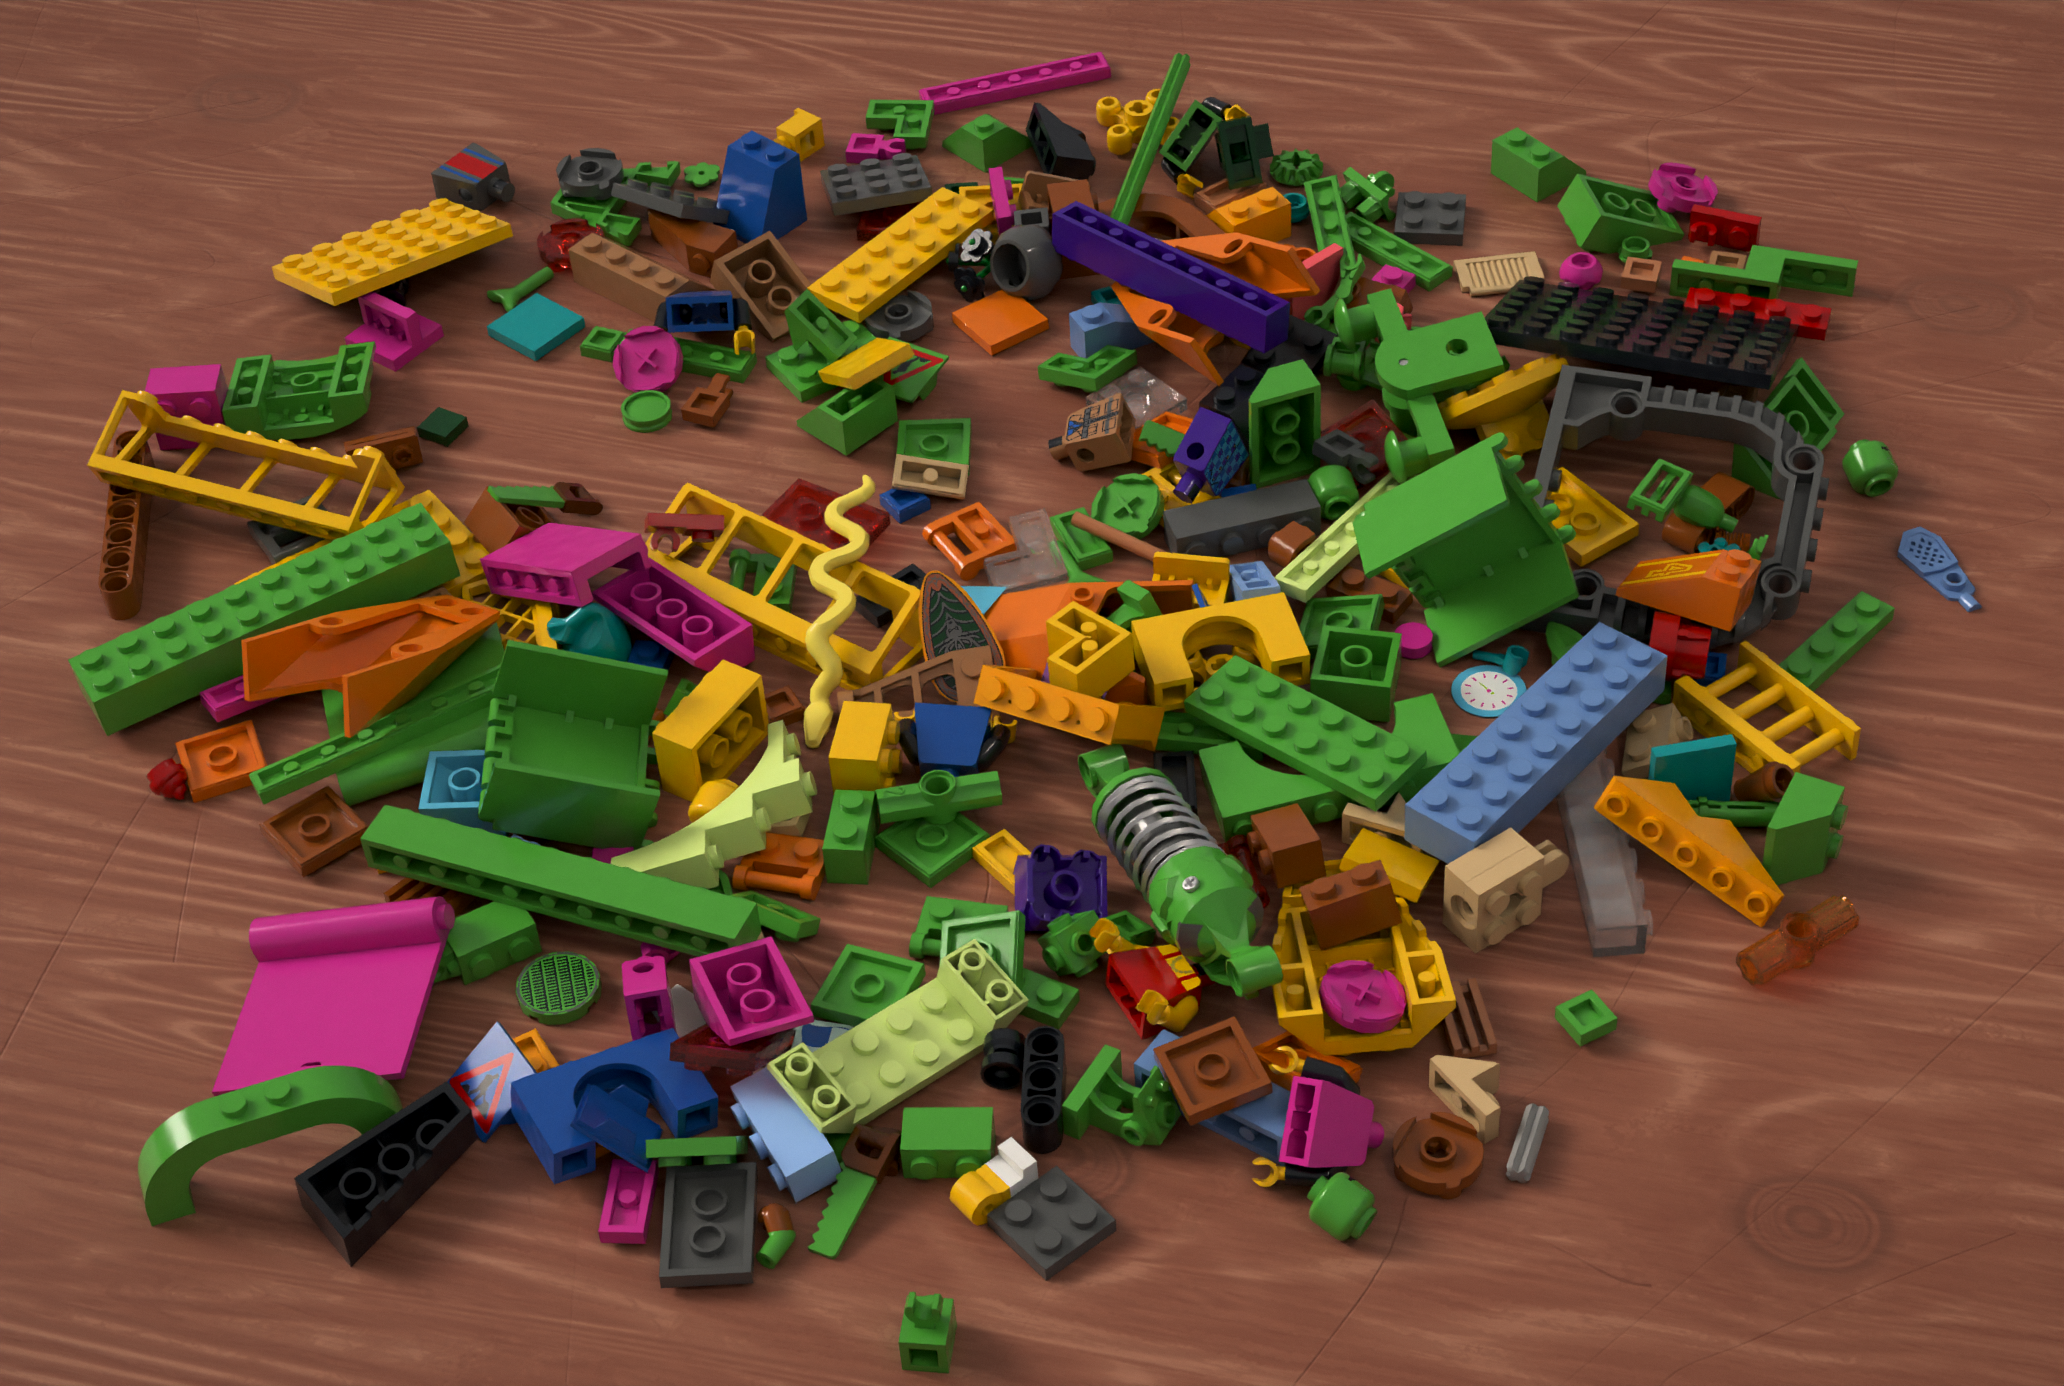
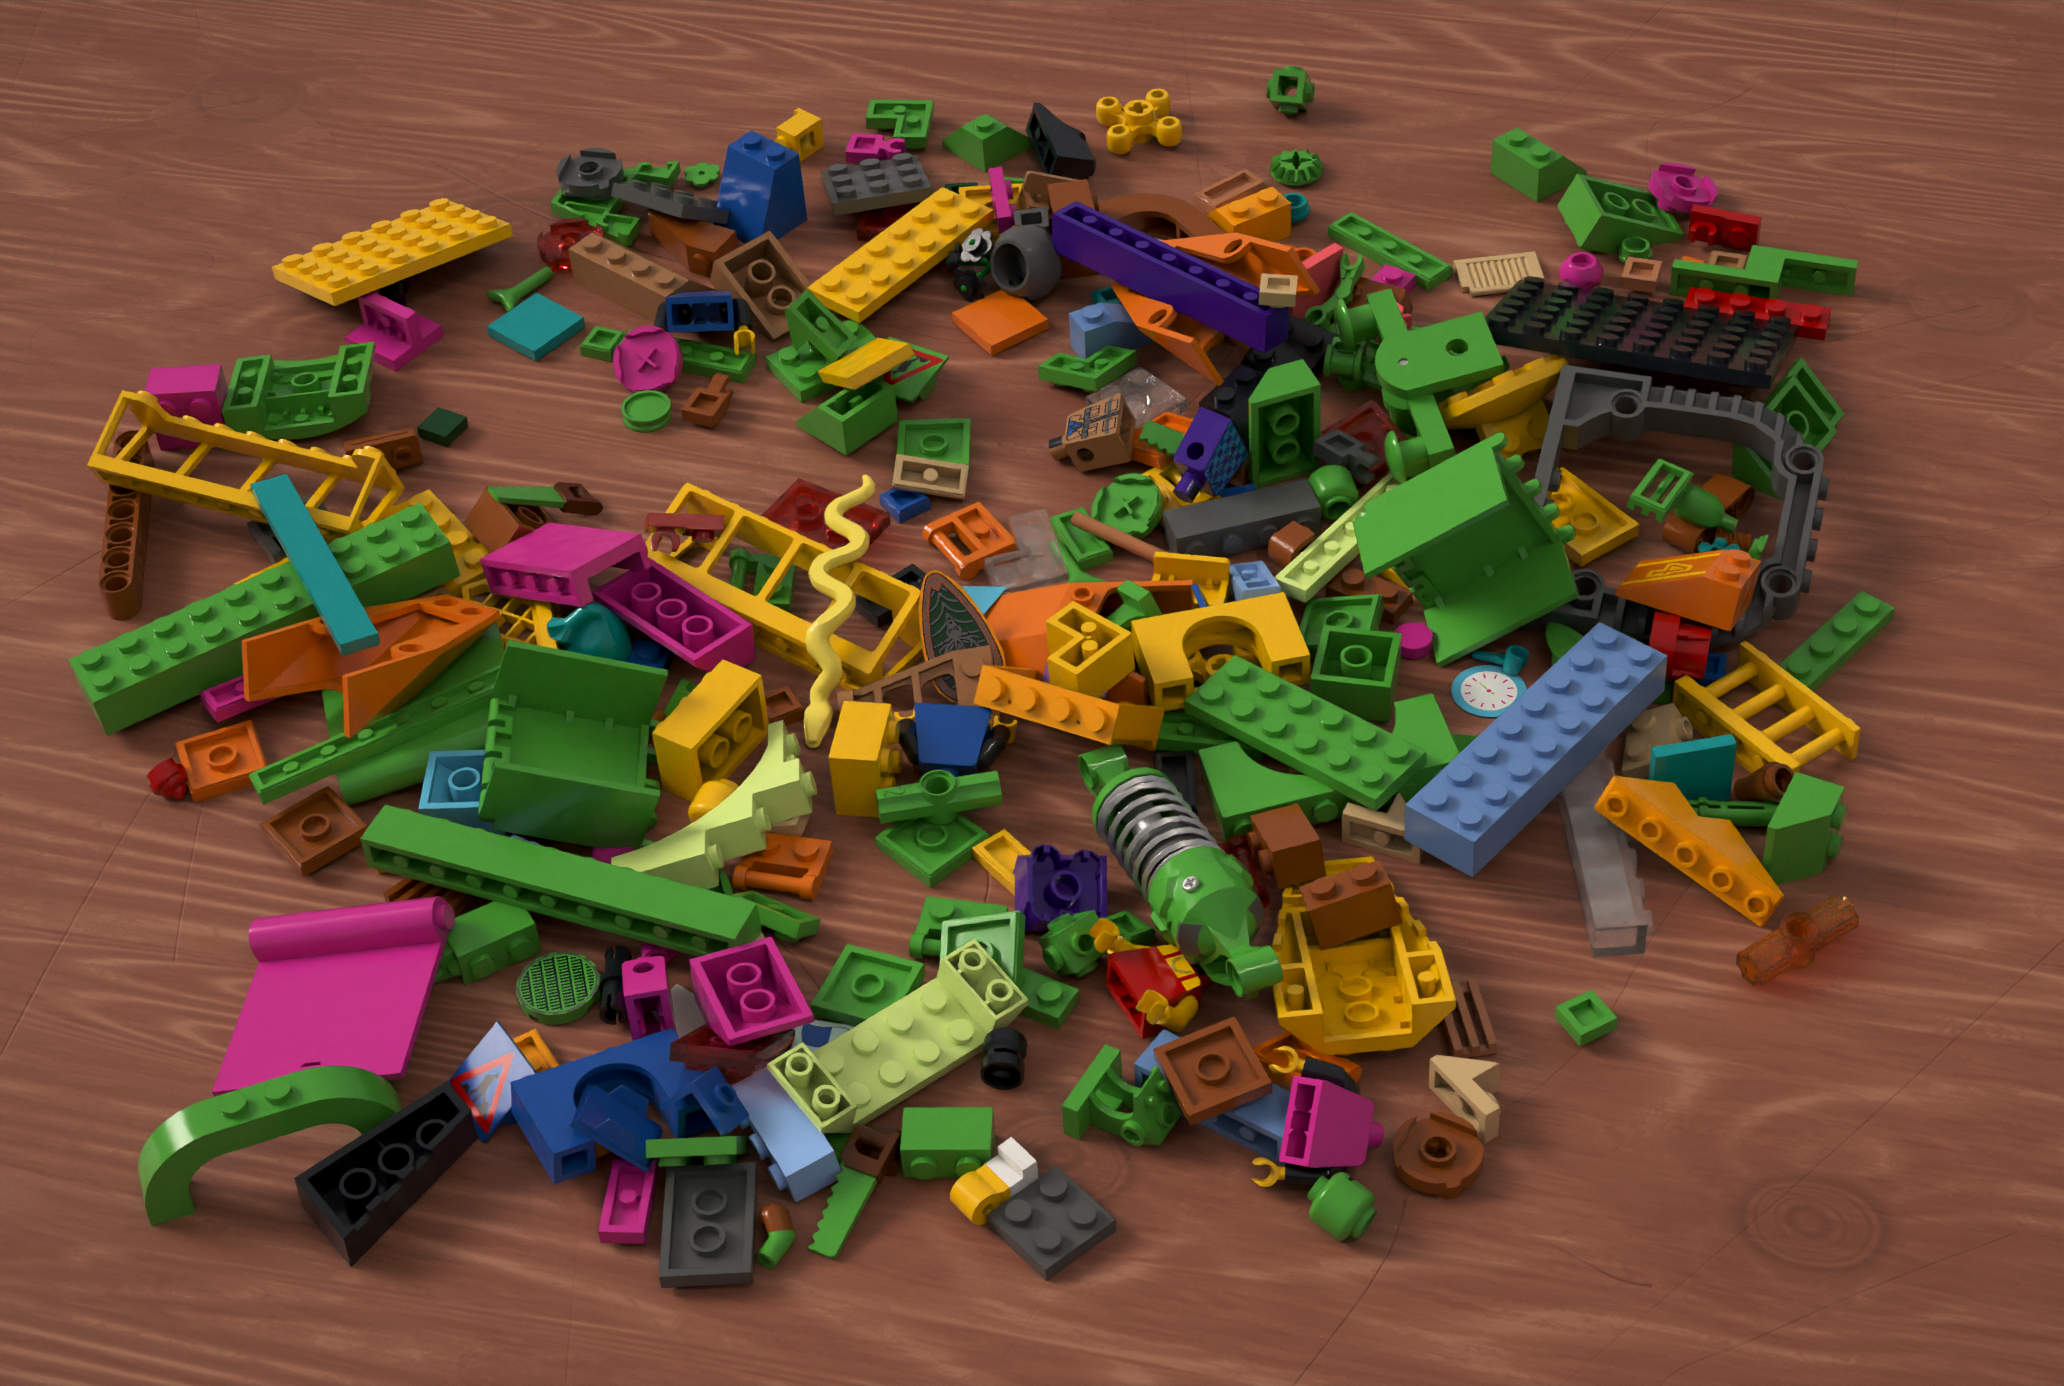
dark grey torso [431,142,515,211] -> none
bright green brick [822,789,880,885] -> none
dark grey plate [865,290,934,342] -> none
bright green brick [898,1292,957,1373] -> none
dark pink tile [919,52,1111,115] -> none
black beam [1020,1026,1067,1154] -> none
bright green axle [1110,53,1191,225] -> none
torso [1159,97,1252,200] -> none
dark green tile [1214,115,1274,190] -> none
bright green tile [1304,175,1356,266] -> none
dark pink tile [1318,960,1407,1033] -> none
yellow tile [1339,828,1440,903] -> none
bright green hips [1340,167,1396,223] -> none
dark grey plate [1394,191,1466,246] -> none
tan brick [1443,827,1569,953] -> none
light grey axle [1506,1103,1549,1183] -> none
bright green head [1842,439,1898,497] -> none
medium blue piece [1897,526,1982,612] -> none
none -> teal tile [251,474,380,656]
none -> black pin [599,945,632,1025]
none -> blue bracket [658,1066,749,1136]
none -> tan plate [1259,273,1298,308]
none -> bright green brick [1267,66,1315,115]

